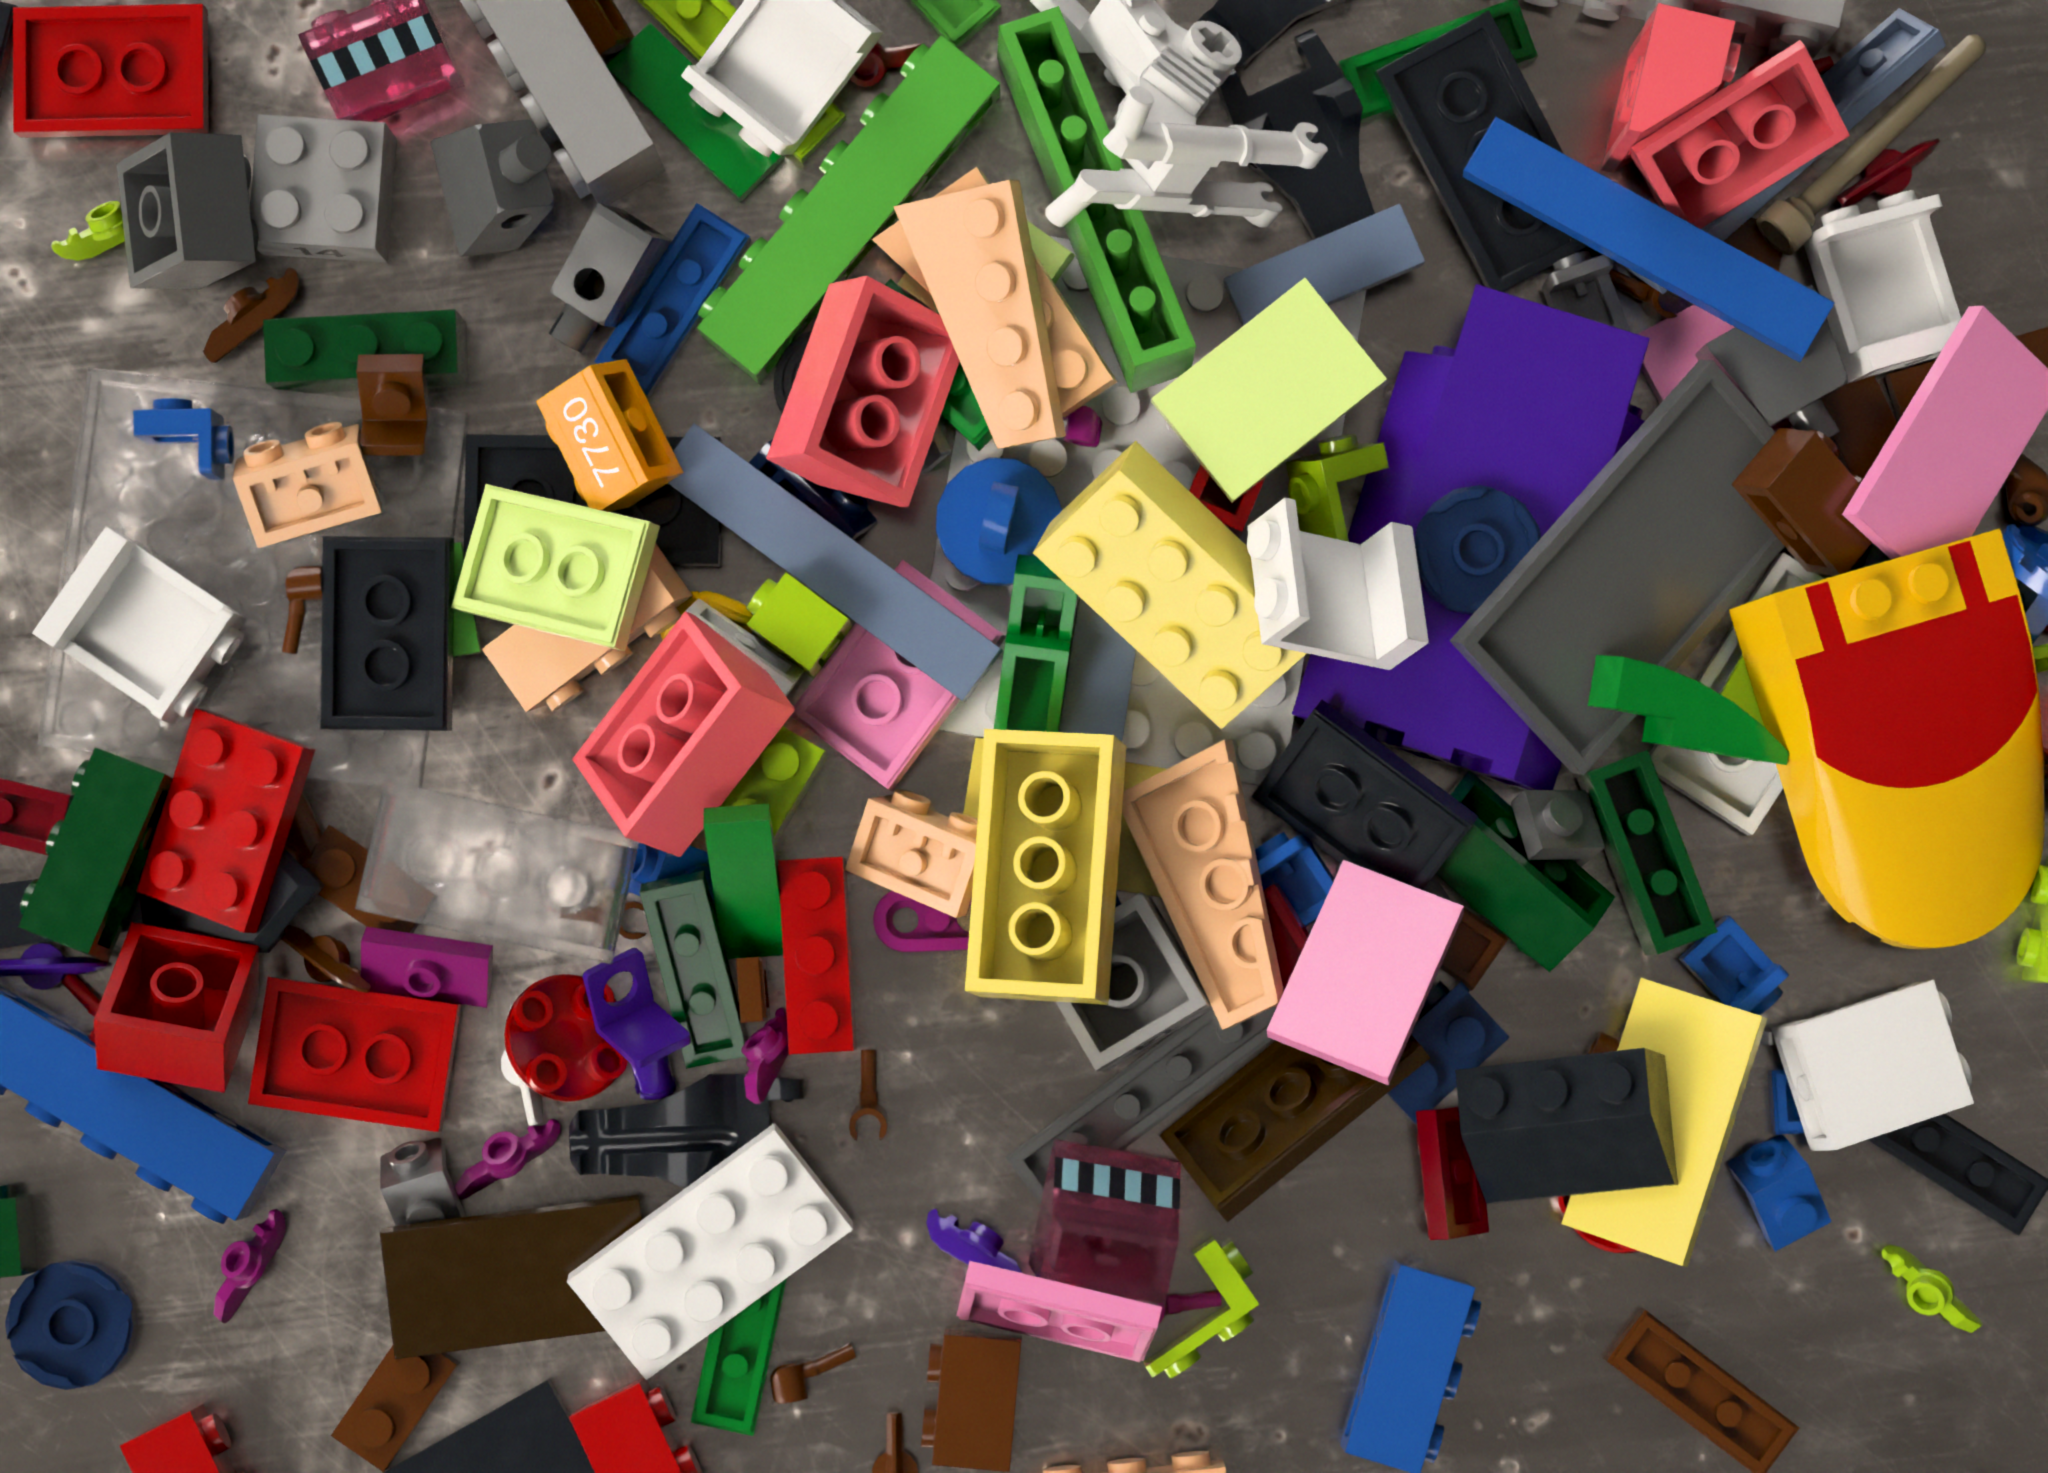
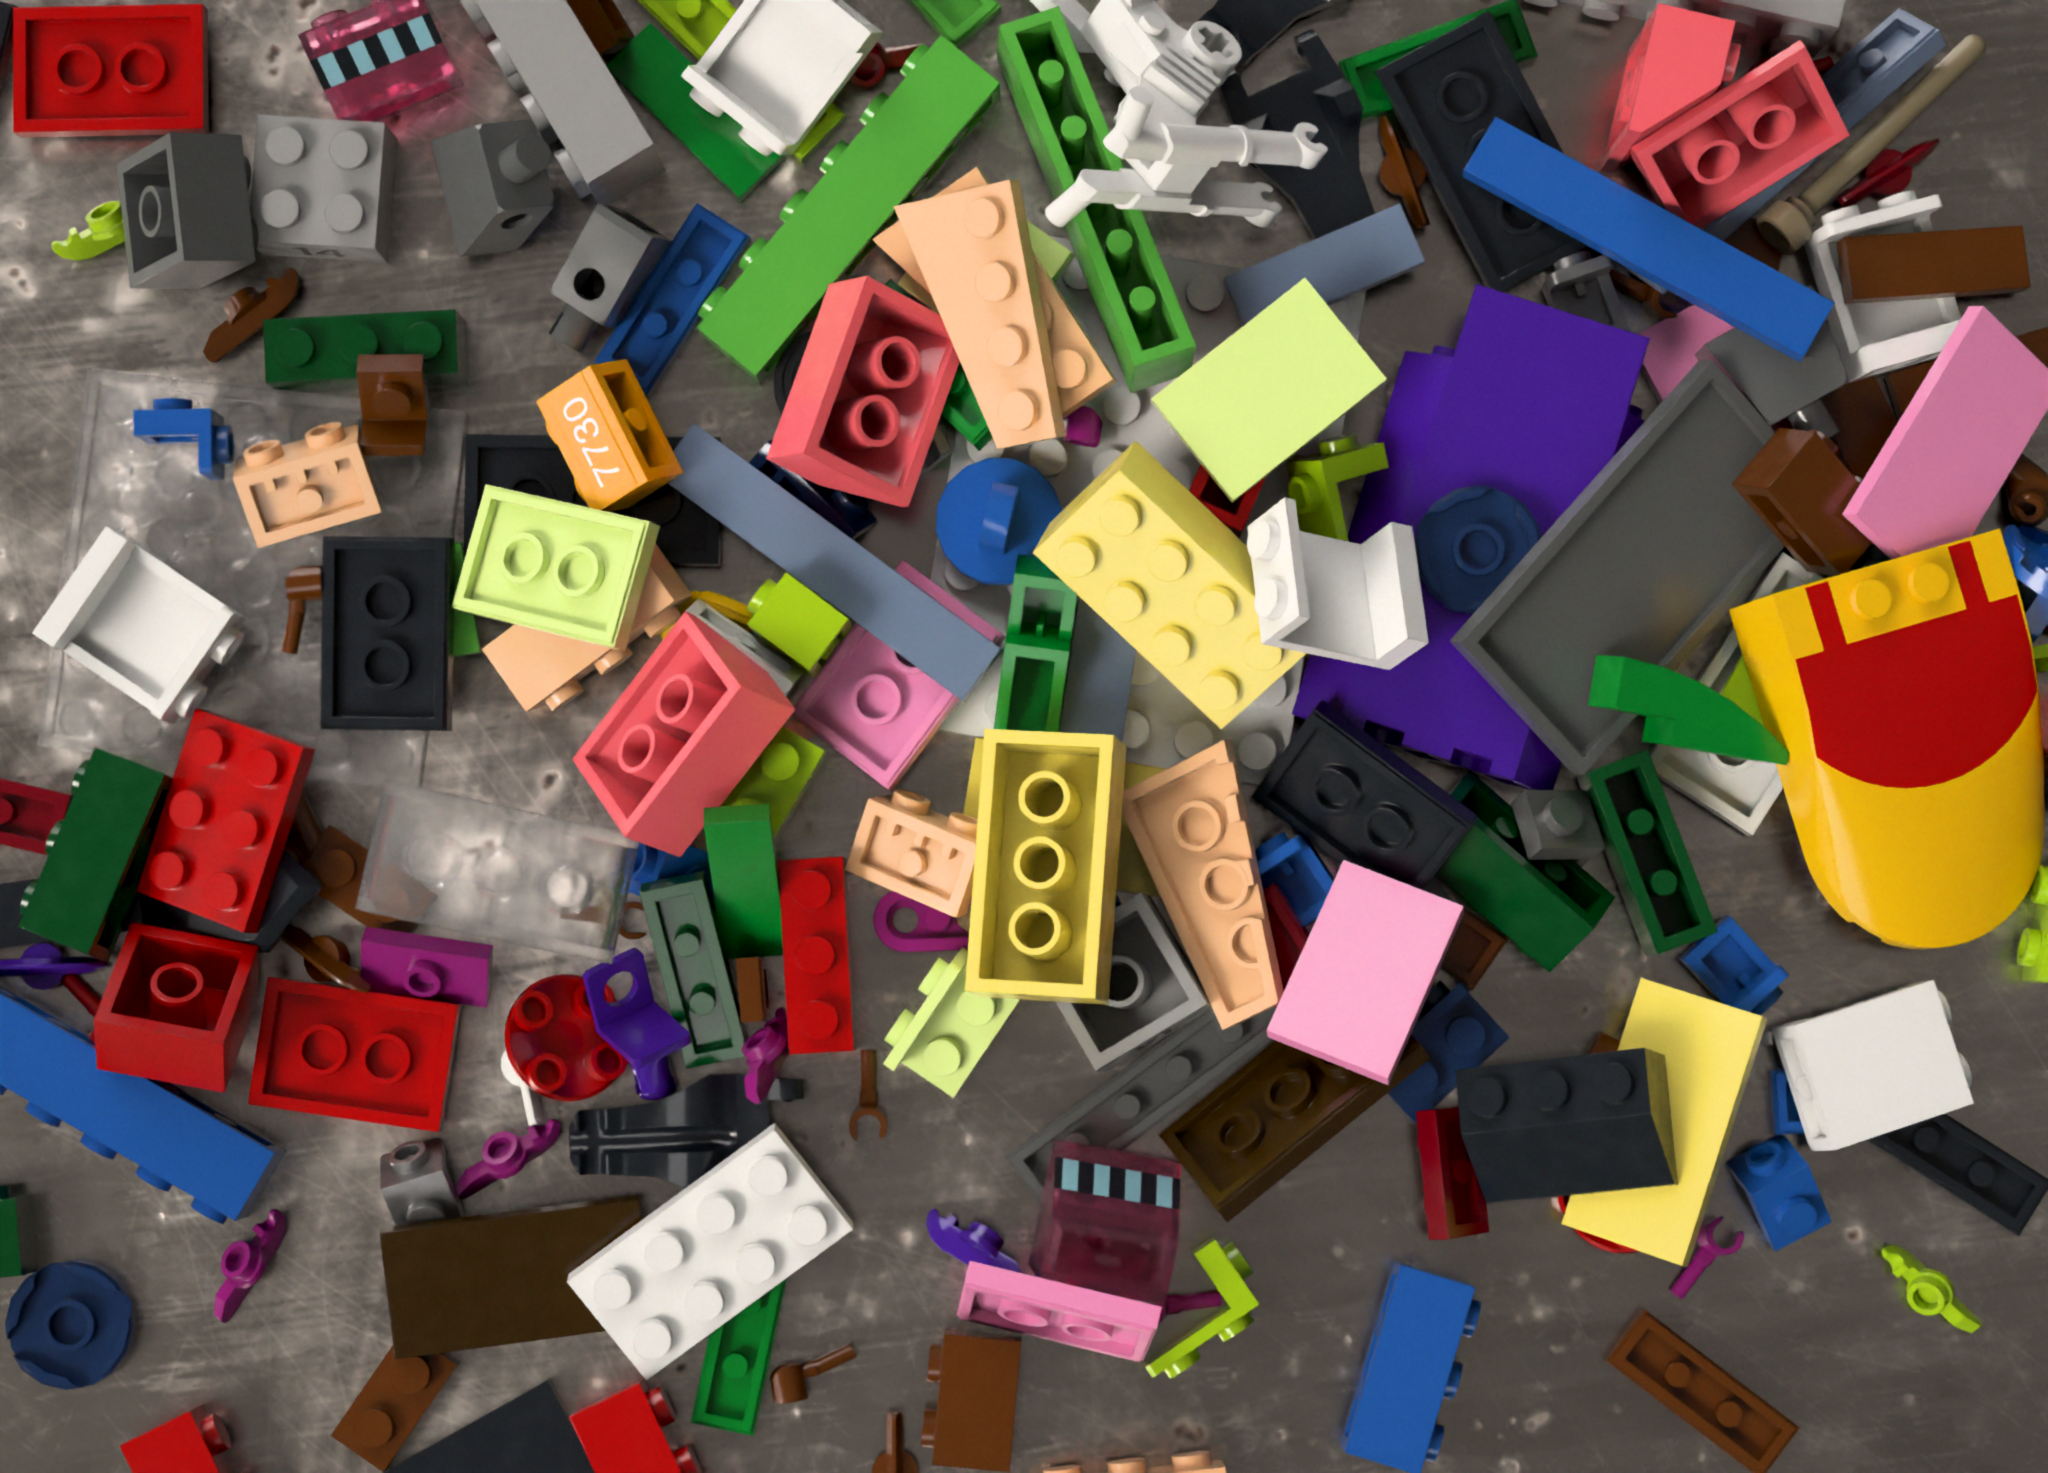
none -> yellowish green bracket [883,947,1020,1098]
none -> reddish brown piece [1379,115,1430,229]
none -> magenta hand [1670,1216,1744,1300]
none -> reddish brown tile [1836,225,2031,304]

